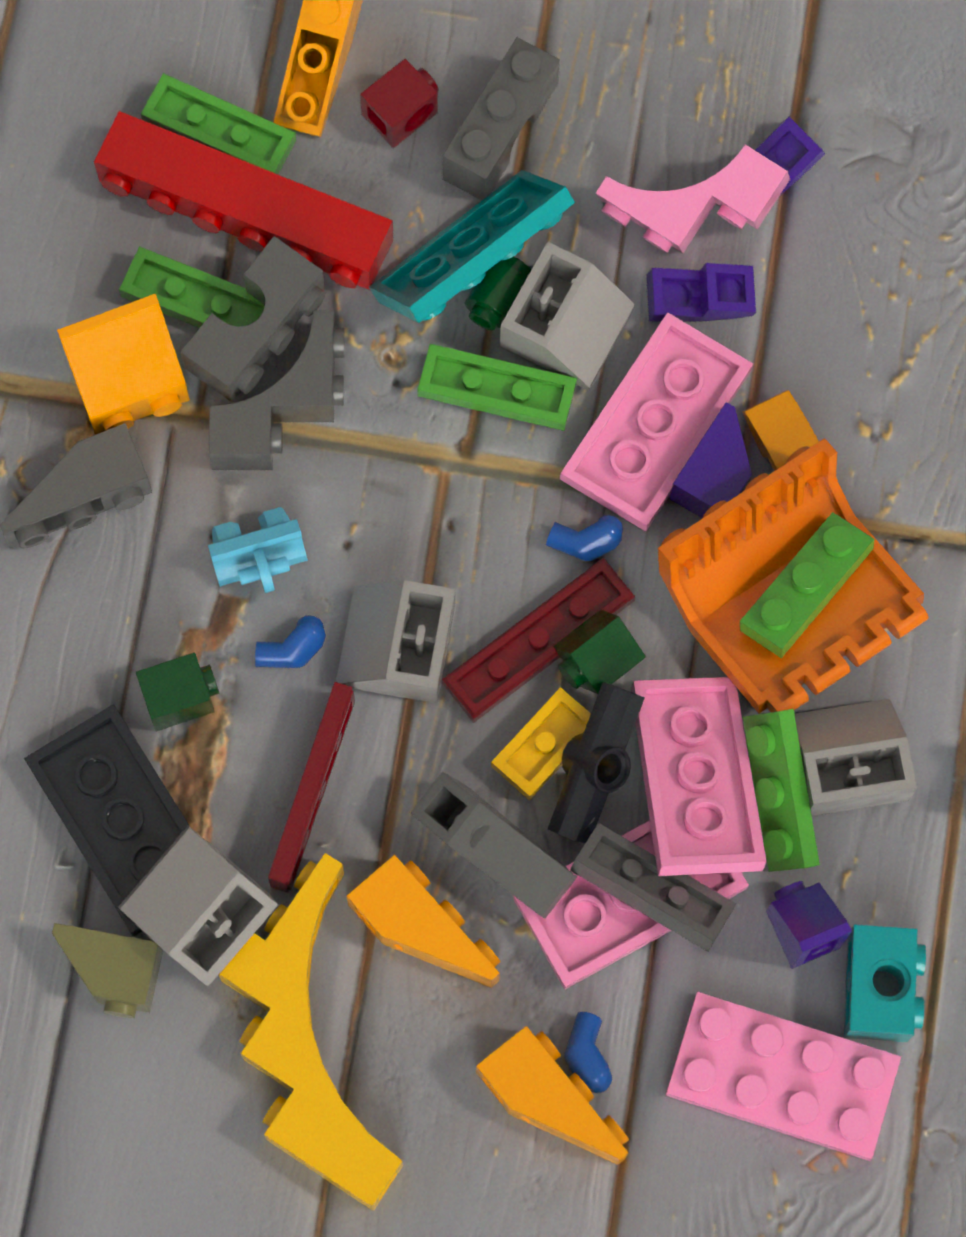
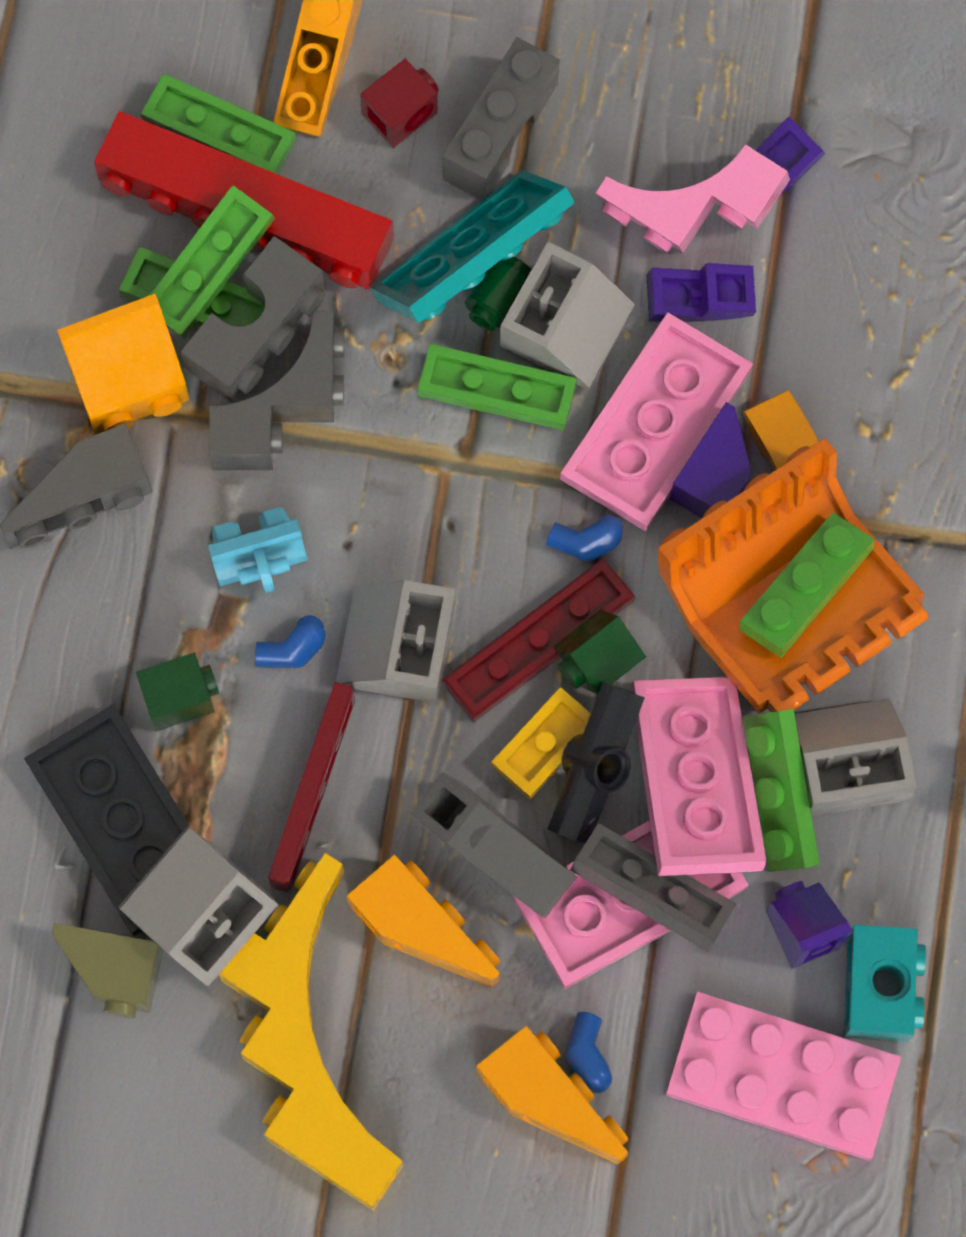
none -> bright green plate [149,185,275,339]

